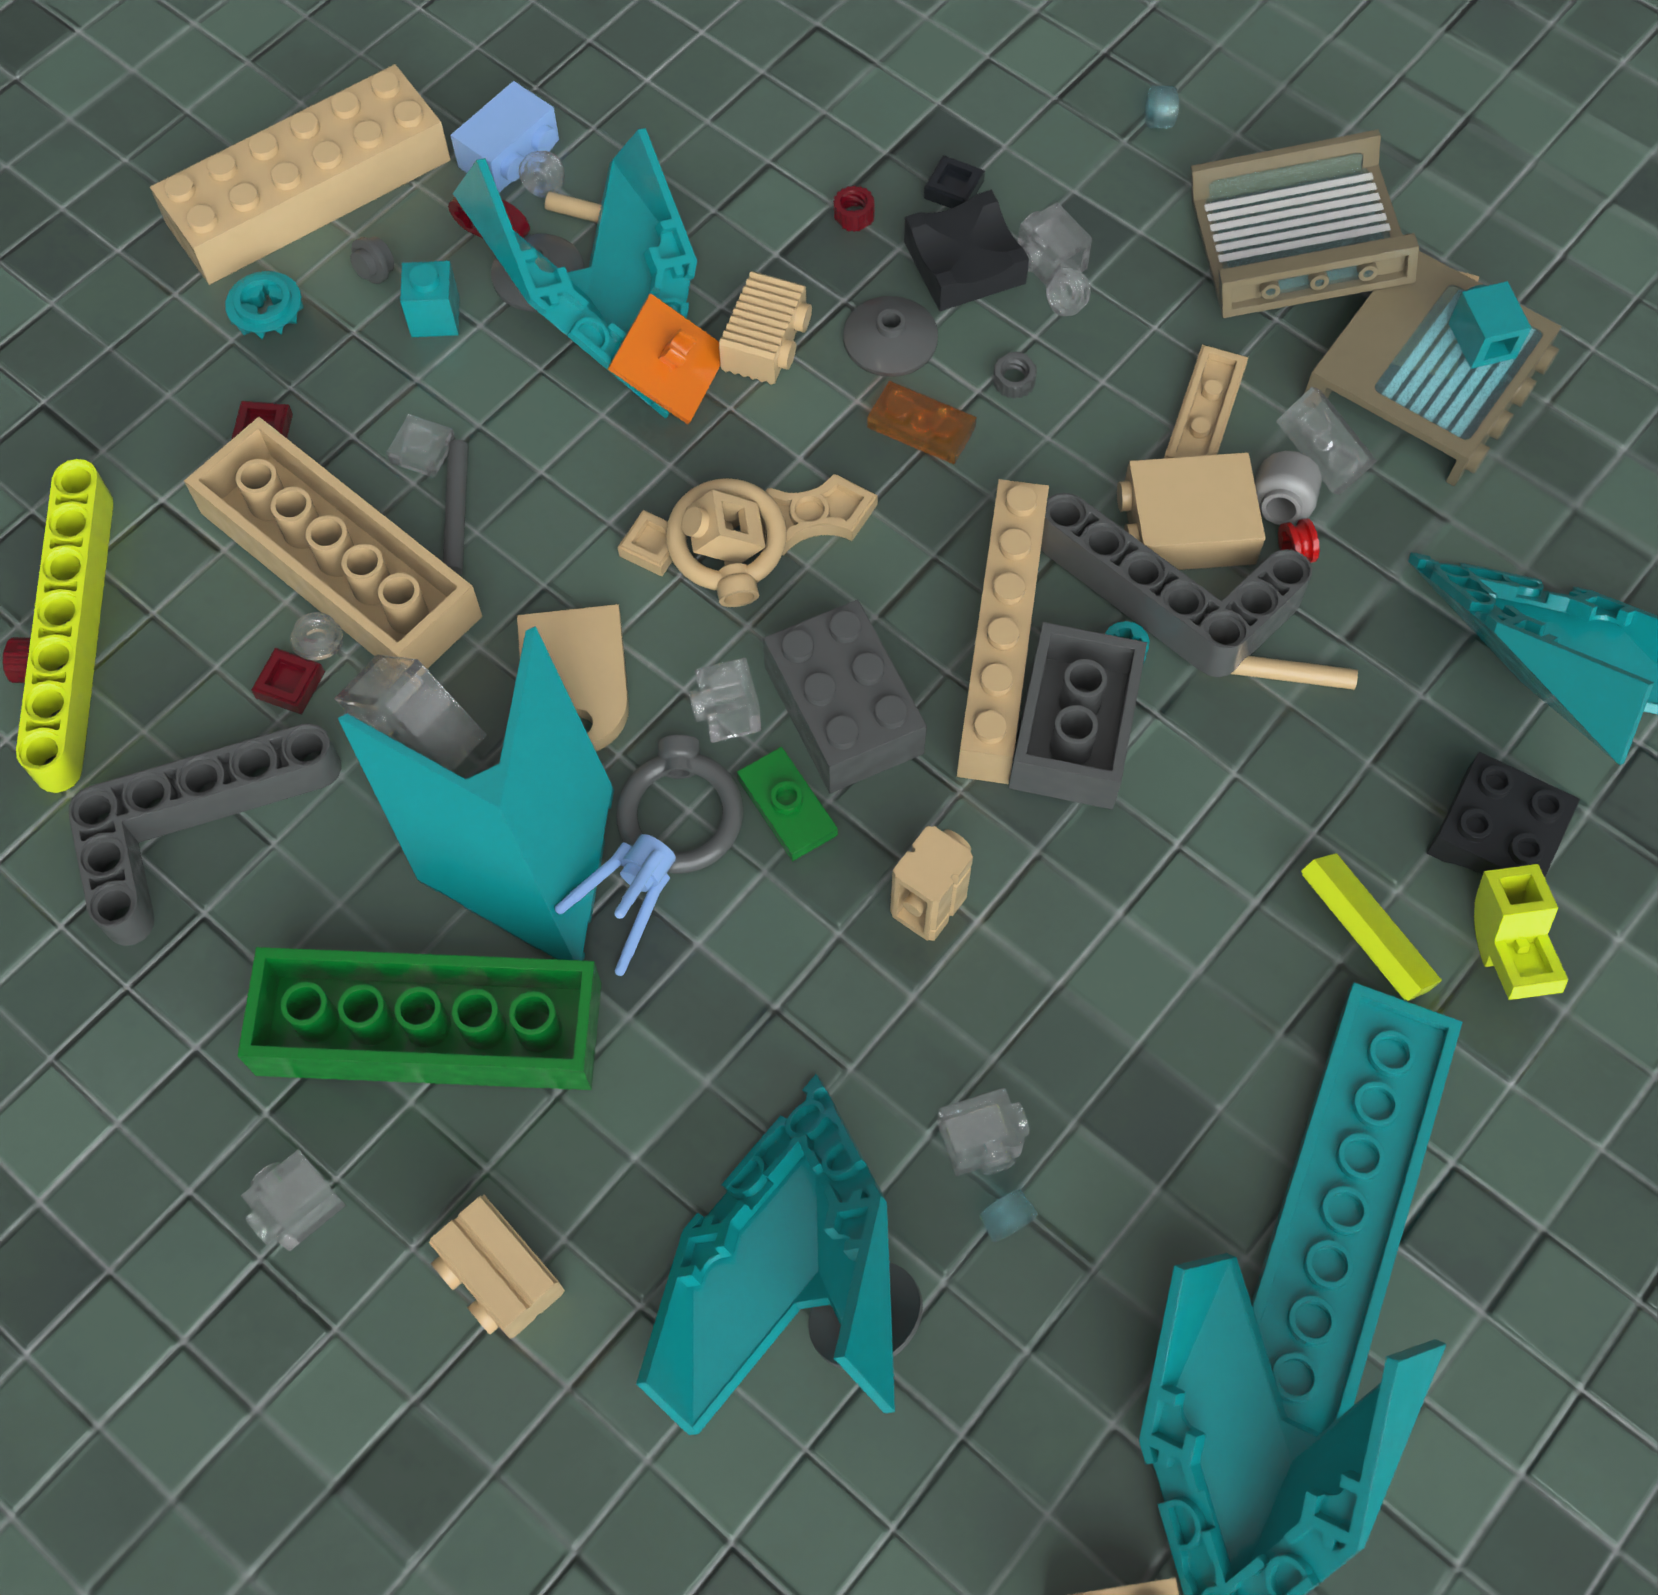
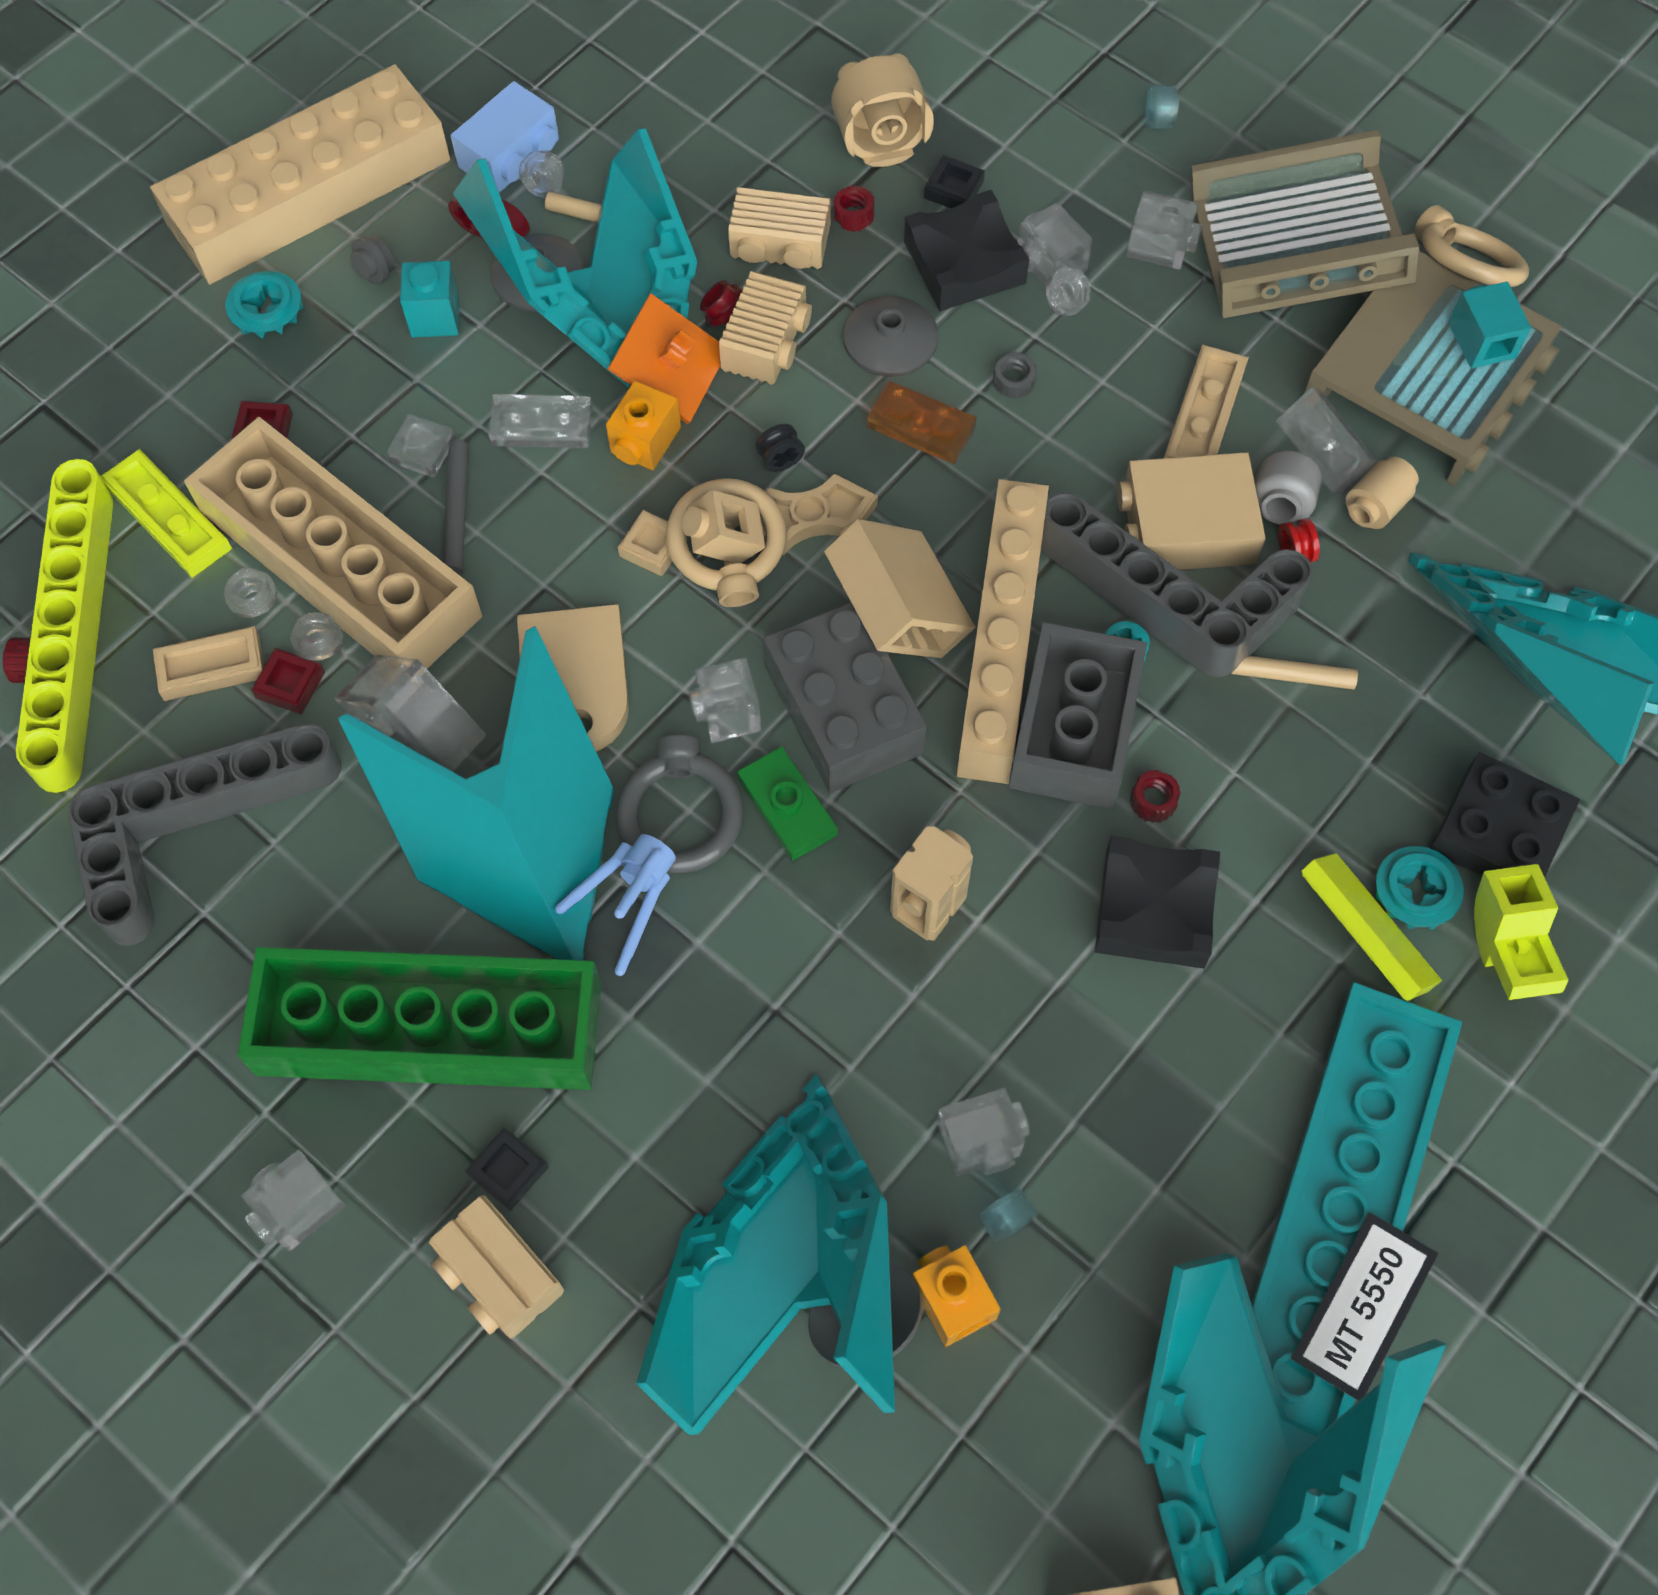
none -> neon yellow tile [100,449,232,578]
none -> tan tile [153,626,265,701]
none -> clear plate [224,568,277,618]
none -> black tile [465,1128,549,1211]
none -> clear plate [489,394,593,448]
none -> light orange brick [606,380,681,471]
none -> dark red plate [700,280,743,327]
none -> tan brick [728,187,831,269]
none -> black bush [755,424,805,472]
none -> tan brick [824,519,976,658]
none -> tan brick [832,54,934,167]
none -> light orange brick [912,1245,1001,1348]
none -> black brick [1095,836,1220,969]
none -> clear brick [1126,190,1202,270]
none -> dark red axle [1130,770,1181,823]
none -> sticker [1291,1212,1439,1401]
none -> tan brick [1346,457,1418,529]
none -> teal gear [1374,846,1464,930]
none -> tan piece [1414,205,1529,287]

